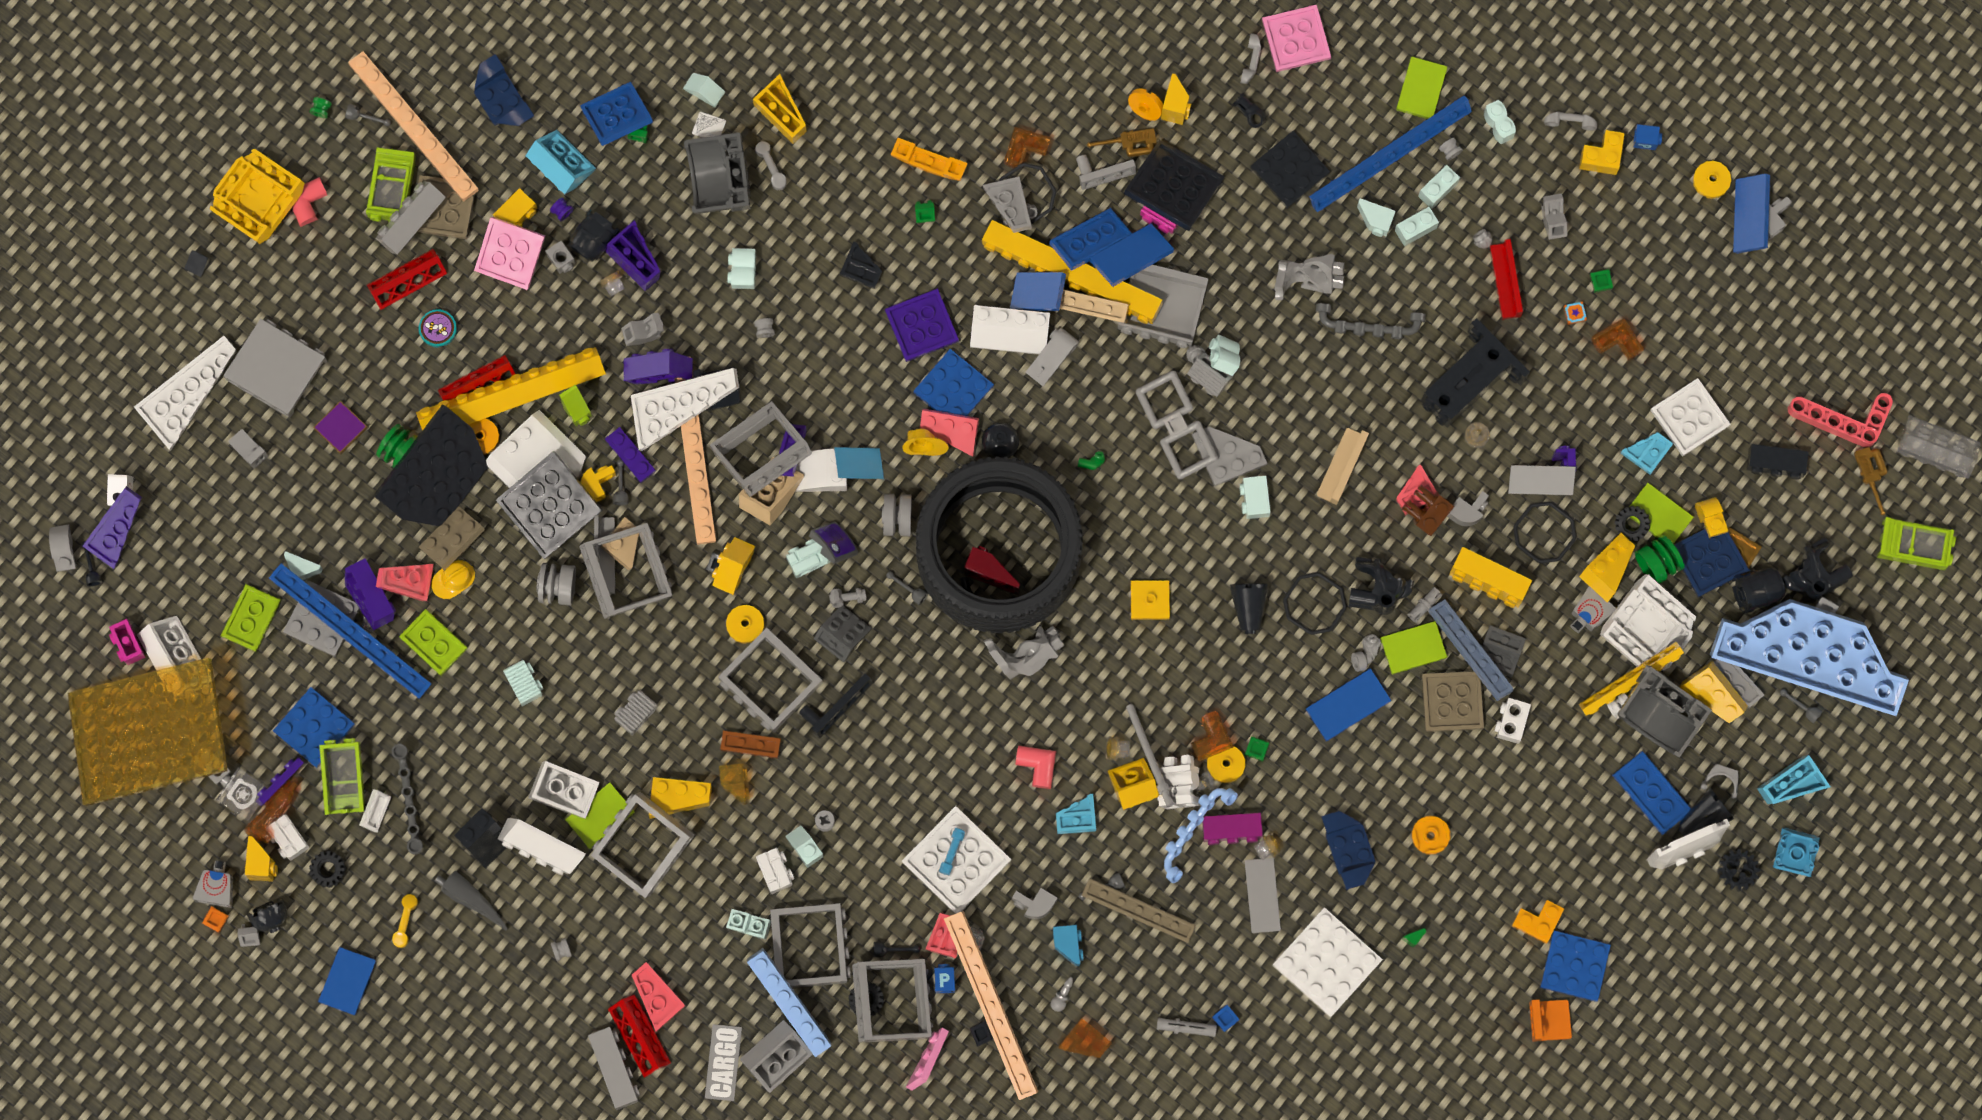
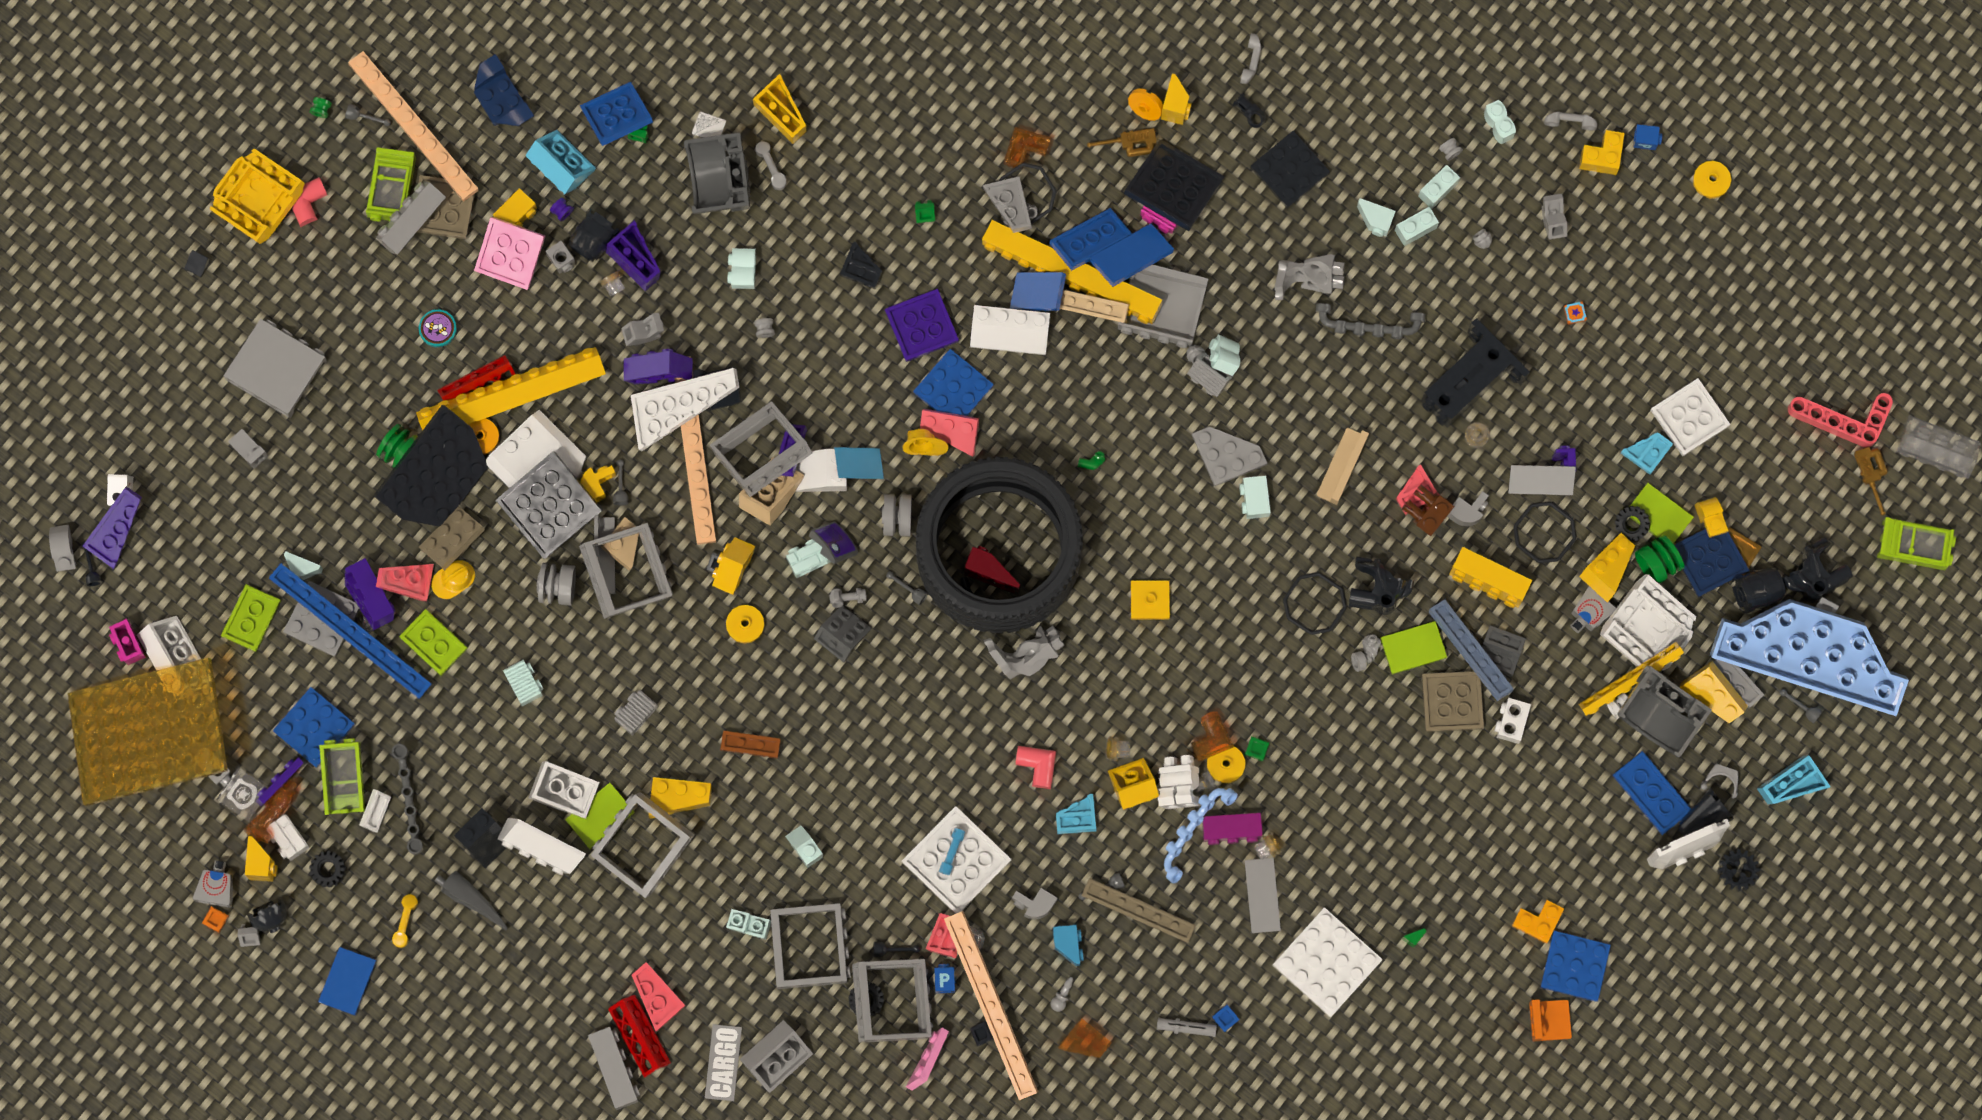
white wing [134,336,237,451] -> none
dark purple tile [313,401,368,454] -> none
red fence [367,249,447,310] -> none
light grey wheel [551,938,572,961] -> none
lime slope [559,385,592,426] -> none
dark purple plate [605,427,656,483] -> none
light aqua slope [683,73,725,108] -> none
light grey window [718,628,822,733] -> none
clear yellow slope [719,764,750,805] -> none
light blue brick [747,948,831,1057] -> none
white brick [756,848,794,894] -> none
black piece [799,674,873,738] -> none
light grey wheel [815,811,835,832] -> none
light orange slope [891,138,968,181] -> none
black cylinder [982,422,1019,459] -> none
light grey door [1025,328,1079,387] -> none
light grey piece [1076,155,1136,190] -> none
light grey bar [1126,704,1174,807] -> none
light grey bar [1136,371,1218,479] -> none
black cone [1230,583,1268,634] -> none
bright pink plate [1262,5,1331,72] -> none
blue tile [1305,669,1391,742] -> none
blue plate [1309,96,1472,212] -> none
dark blue piece [1321,811,1376,890] -> none
lime tile [1396,56,1447,119] -> none
light grey pin [1407,587,1442,623] -> none
light orange plate [1411,816,1450,855] -> none
red fence [1489,239,1523,320] -> none
green plate [1590,269,1613,293] -> none
clear orange brick [1591,318,1644,360] -> none
blue tile [1733,174,1770,254] -> none
black brick [1746,444,1809,480] -> none
light grey brick [1768,197,1792,241] -> none
dark azure slope [1773,828,1820,877] -> none

